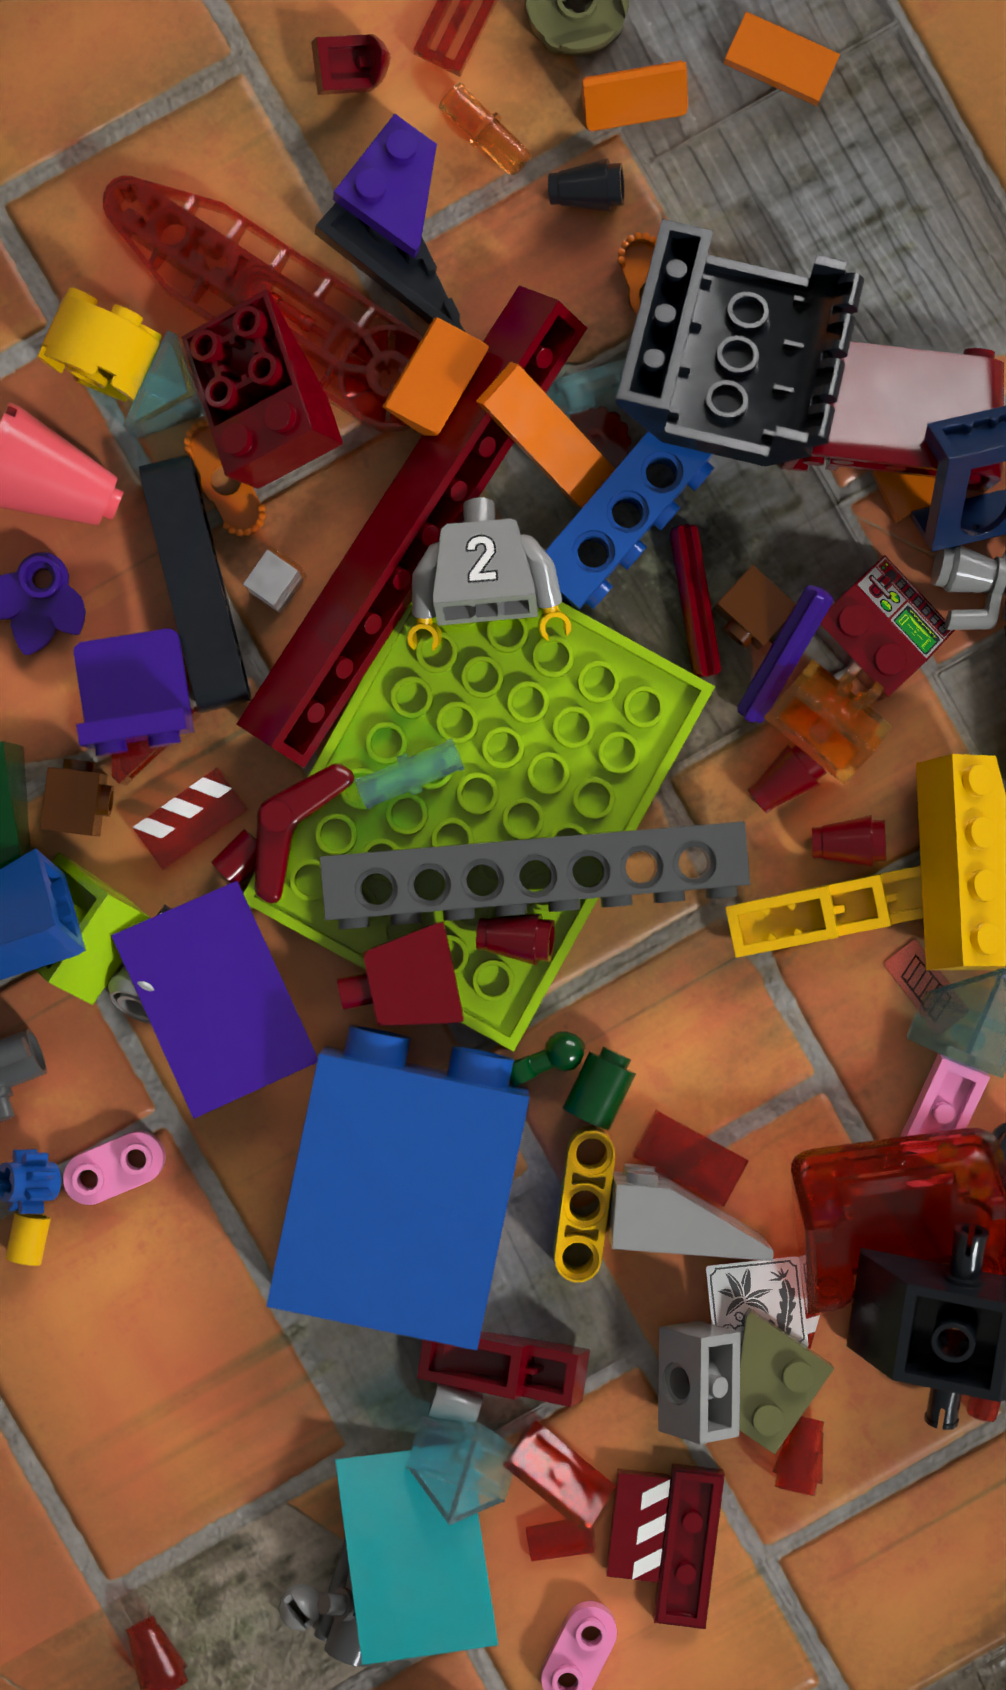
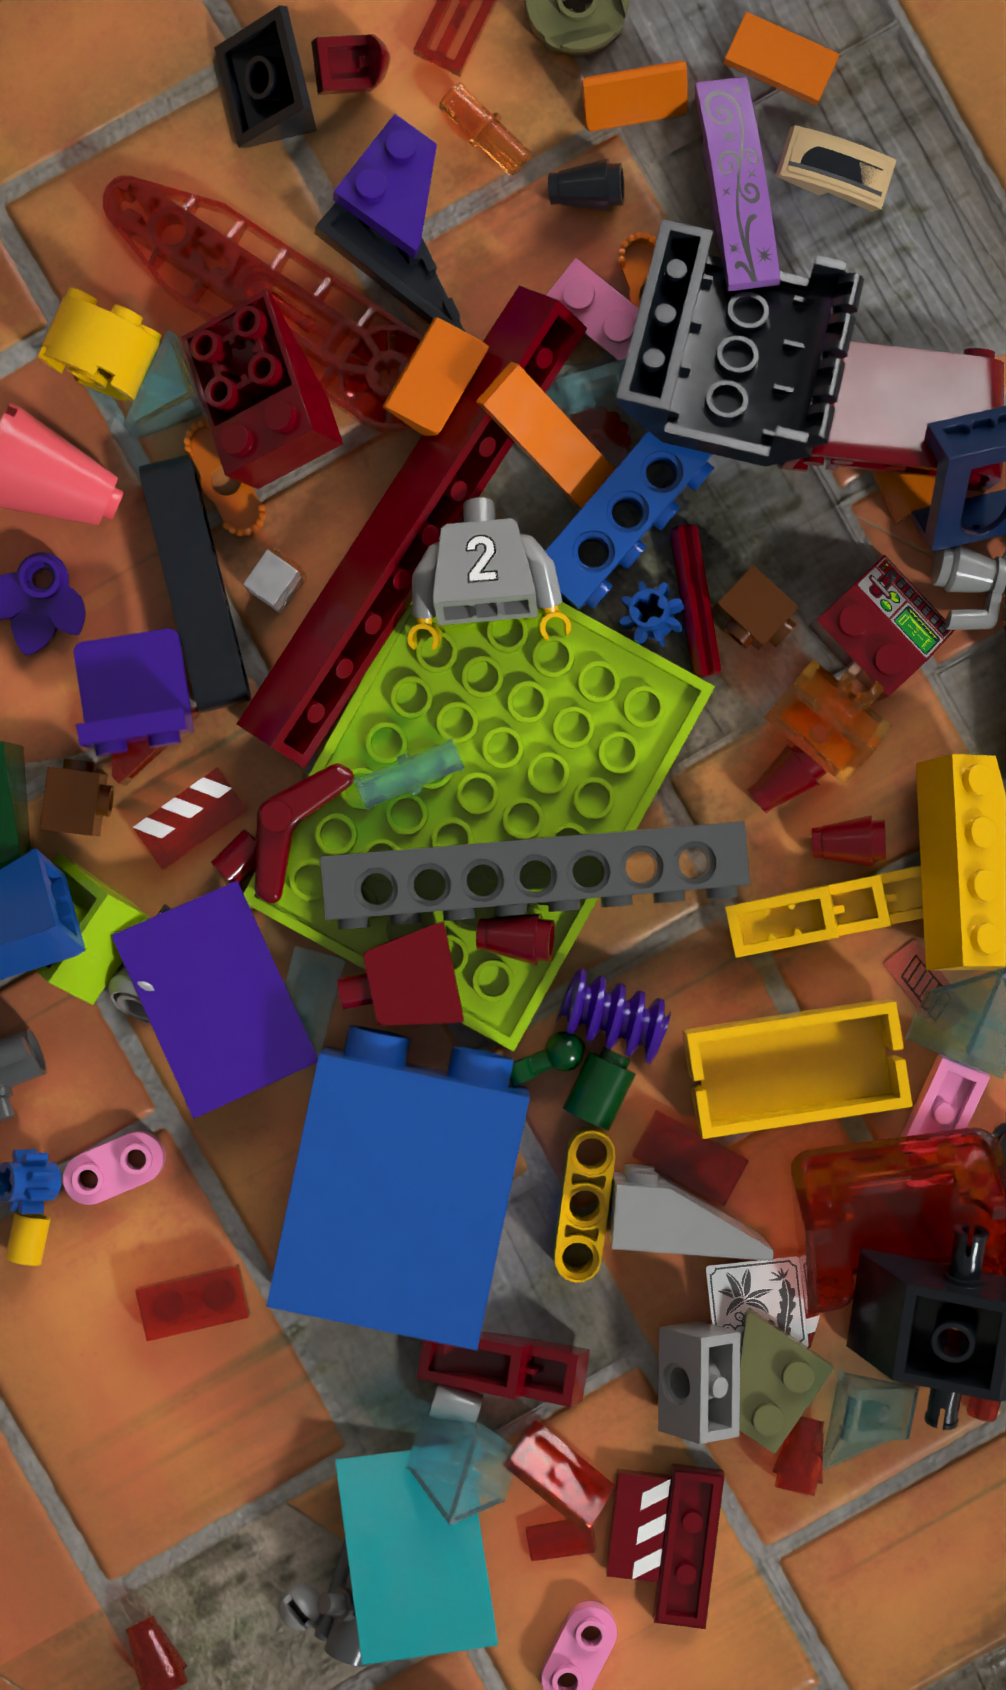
dark purple axle [737,585,833,723] -> none
none -> clear red plate [135,1264,251,1341]
none -> black slope [214,5,317,148]
none -> clear light blue plate [285,946,346,1057]
none -> bright pink plate [547,258,639,366]
none -> dark purple piece [555,968,671,1064]
none -> blue gear [619,581,684,647]
none -> yellow piece [682,998,913,1139]
none -> medium lavender slope [694,76,780,291]
none -> tan slope [775,125,897,212]
none -> clear light blue slope [819,1371,919,1473]

